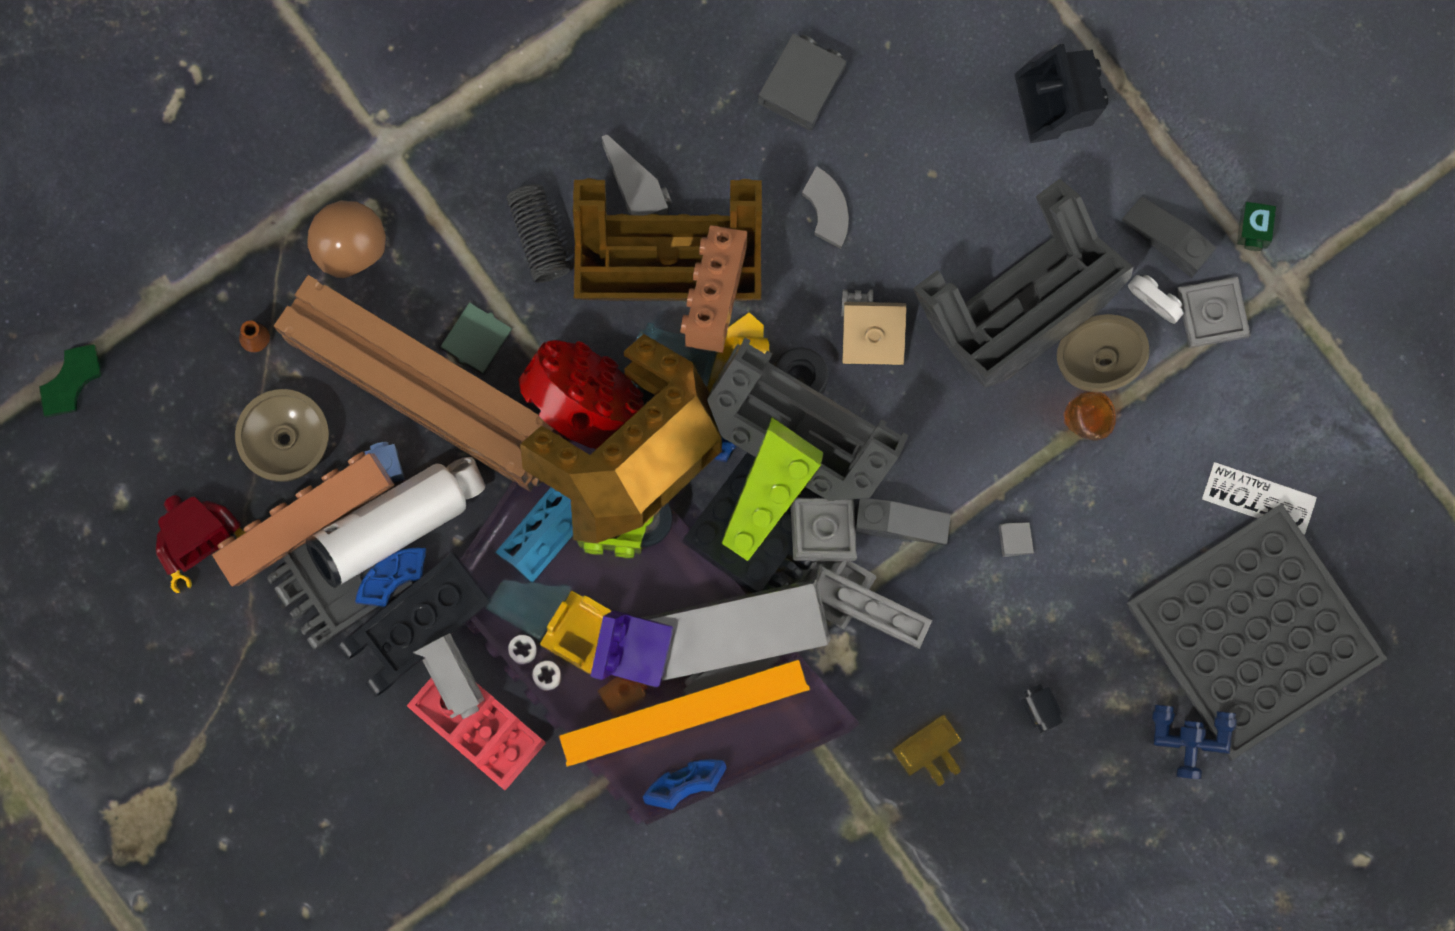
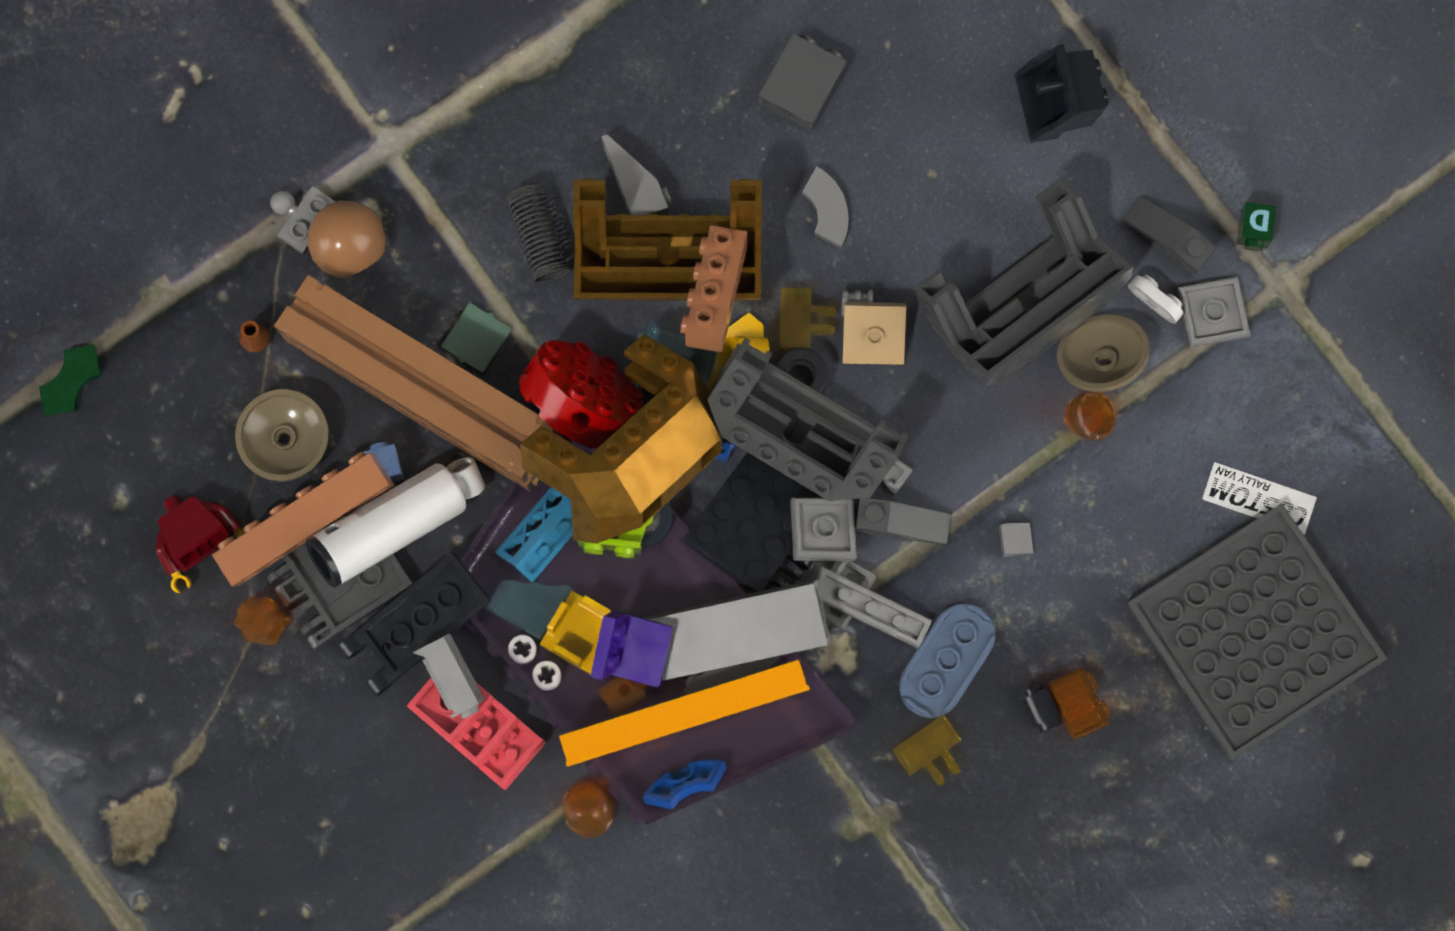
blue tile [355,548,426,607] -> none
lime wedge [722,417,823,561] -> none
dark blue piece [1152,705,1237,779] -> none
none -> clear orange brick [233,596,291,645]
none -> light grey plate [270,186,335,255]
none -> clear orange hat [563,781,614,838]
none -> clear yellow hinge [779,287,835,350]
none -> light grey tile [883,459,913,496]
none -> sand blue tile [899,604,995,718]
none -> clear orange brick [1047,667,1111,742]

